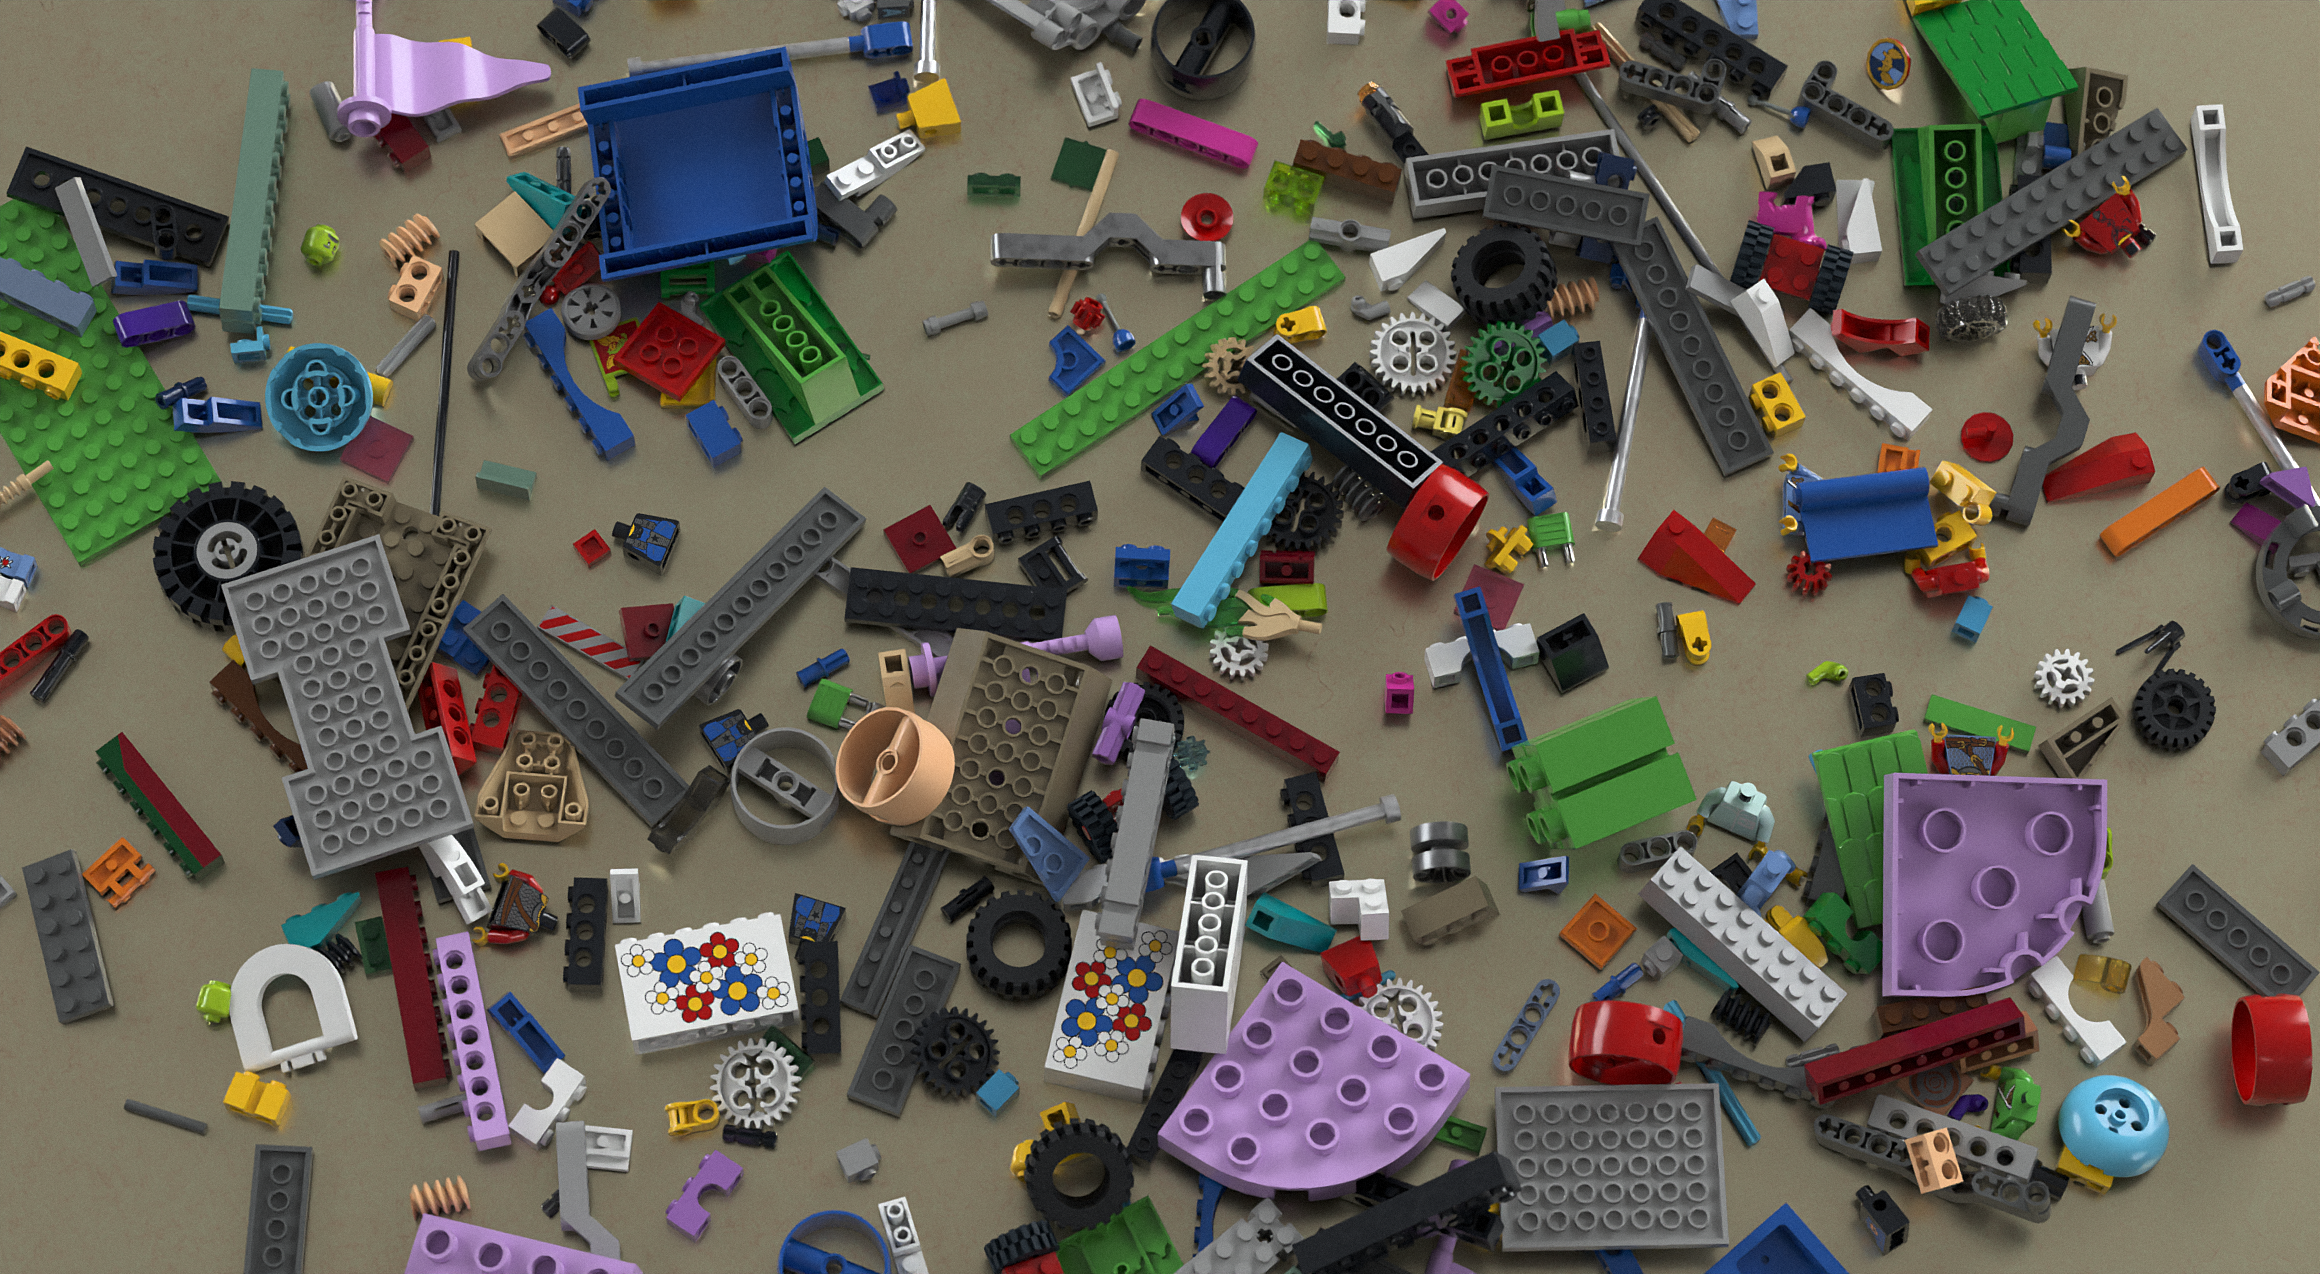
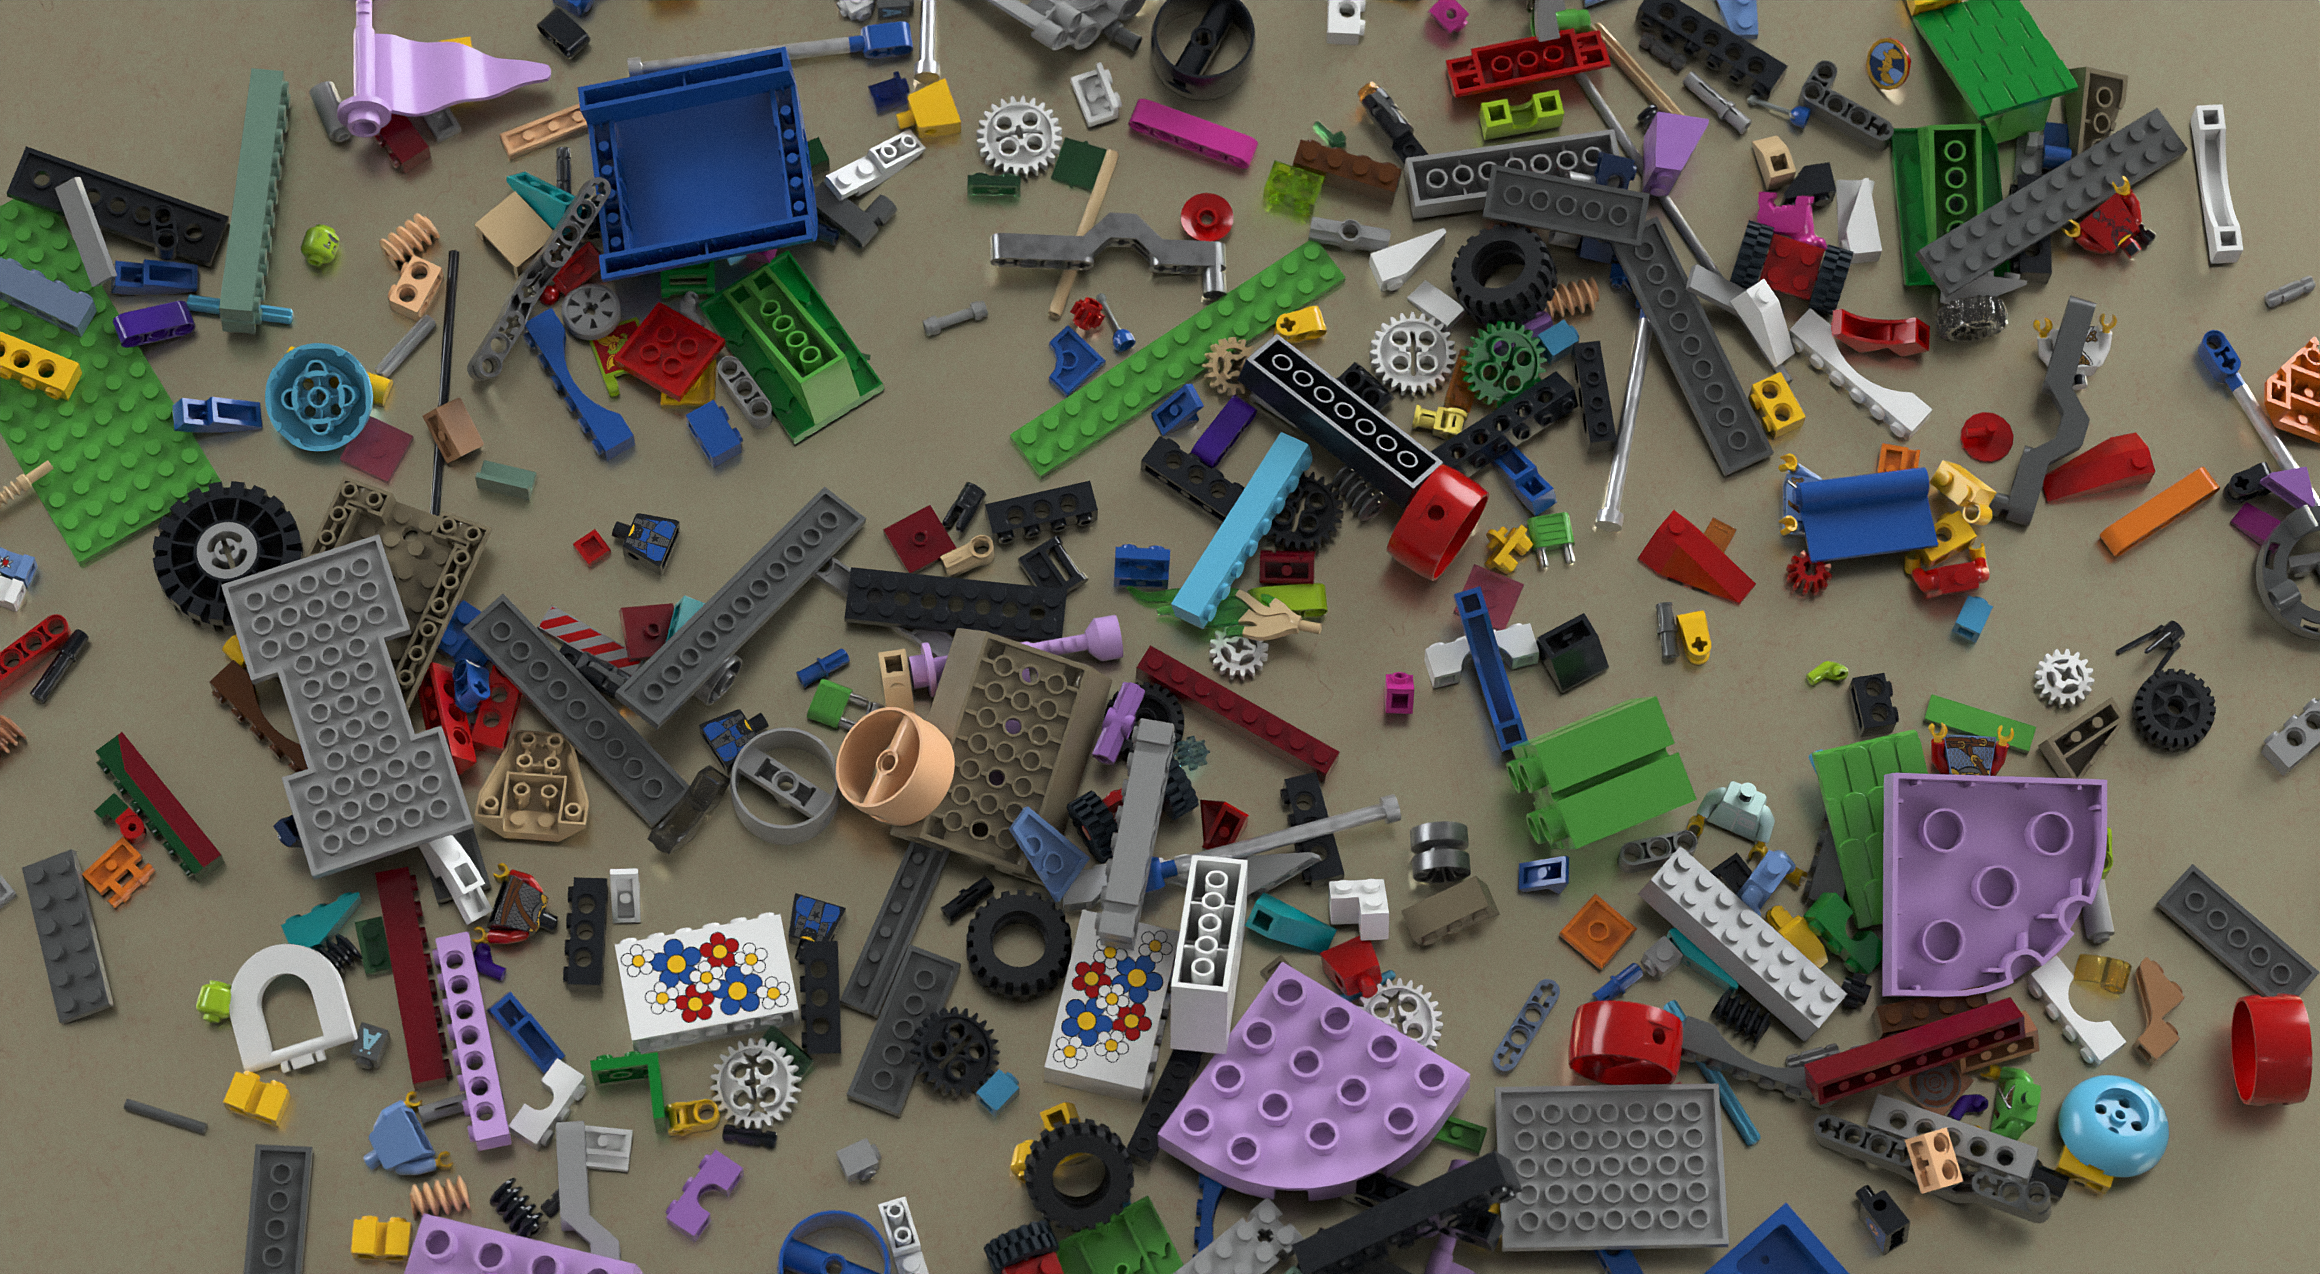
dark blue axle [155,376,207,410] -> none
medium azure bracket [230,326,271,363] -> none
light grey arm [1351,295,1391,320] -> none
dark grey beam [1618,59,1726,114] -> none
none -> leg [94,793,147,845]
none -> dark grey brick [350,1022,391,1069]
none -> yellow brick [351,1216,413,1262]
none -> medium blue torso [363,1091,453,1175]
none -> medium nougat panel [422,398,484,464]
none -> blue piece [452,658,490,713]
none -> dark purple arm [473,943,507,981]
none -> black piece [489,1178,549,1239]
none -> black plate [559,643,632,699]
none -> green bracket [590,1051,667,1133]
none -> white gear [977,96,1062,179]
none -> red slope [1200,800,1249,850]
none -> medium lavender slope [1642,111,1709,196]
none -> black gear [1841,973,1872,1009]

